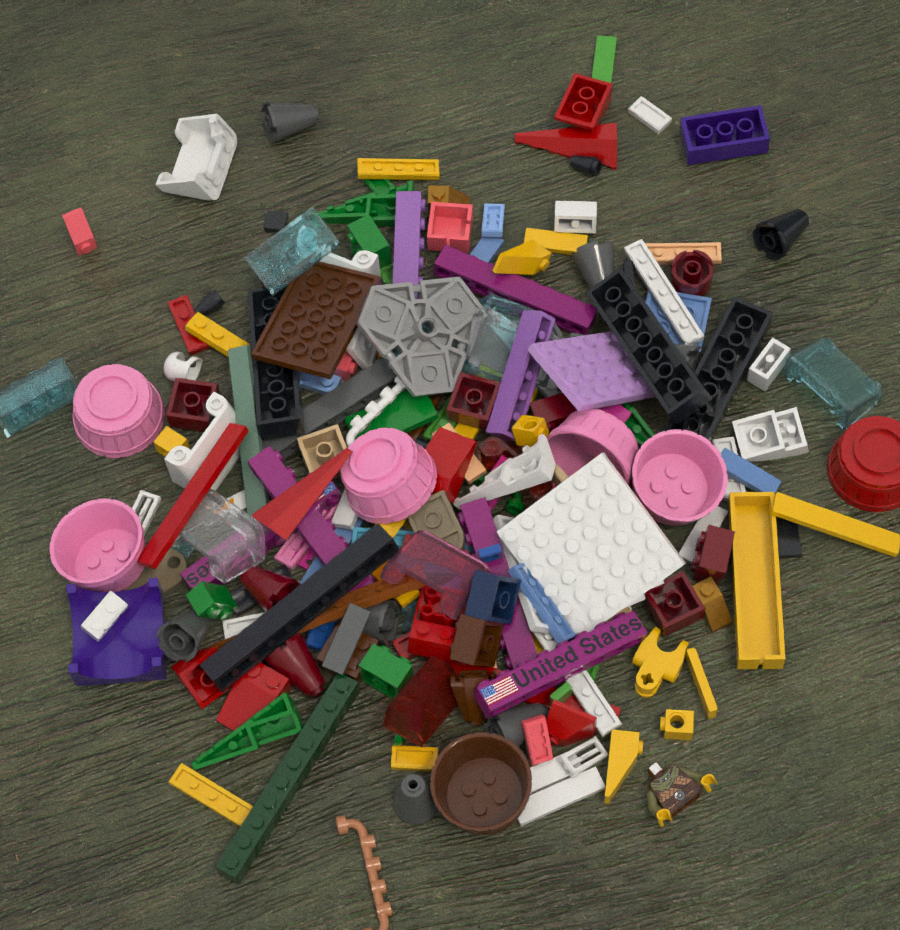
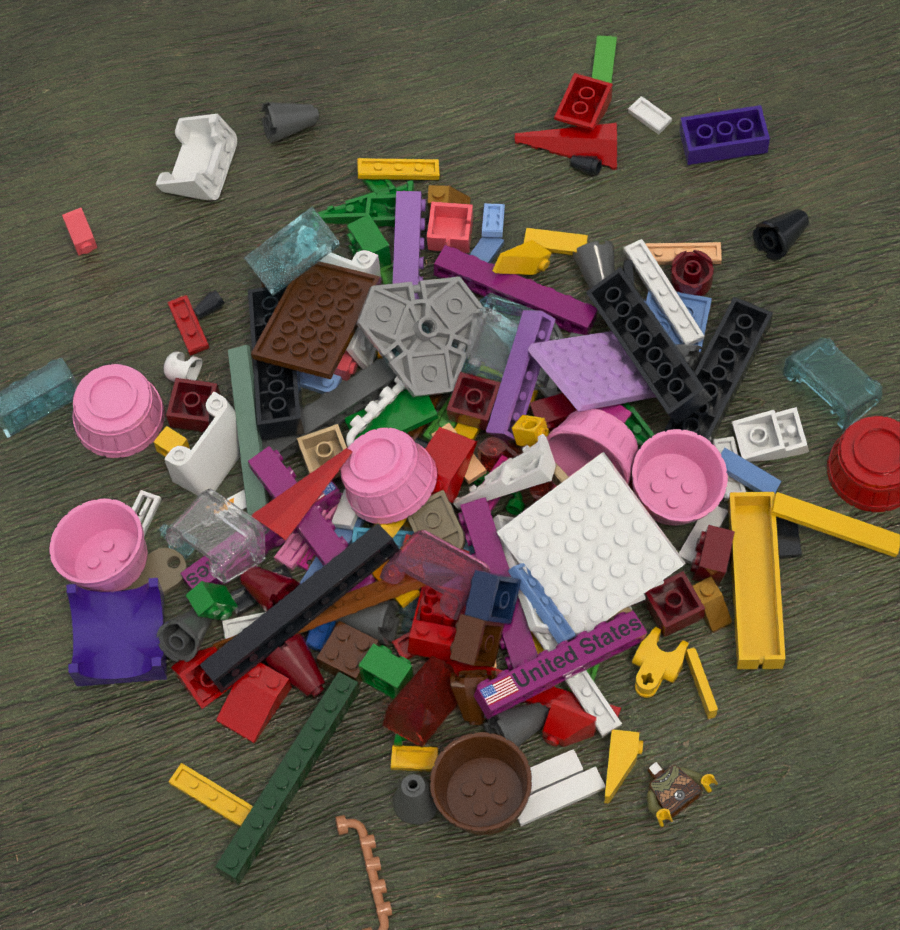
white brick [81,590,128,642] -> none
red tile [137,423,249,570] -> none
yellow plate [185,312,250,357] -> none
green wedge [191,692,304,770] -> none
black tile [264,210,288,234] -> none
dark grey tile [322,603,372,675] -> none
blue tile [478,543,503,564] -> none
coral plate [521,714,554,766] -> none
bright green tile [550,682,573,704] -> none
white brick [554,201,597,233] -> none
white tile [558,736,609,778] -> none
yellow brick [660,709,694,740] -> none
white brick [747,338,791,391] -> none

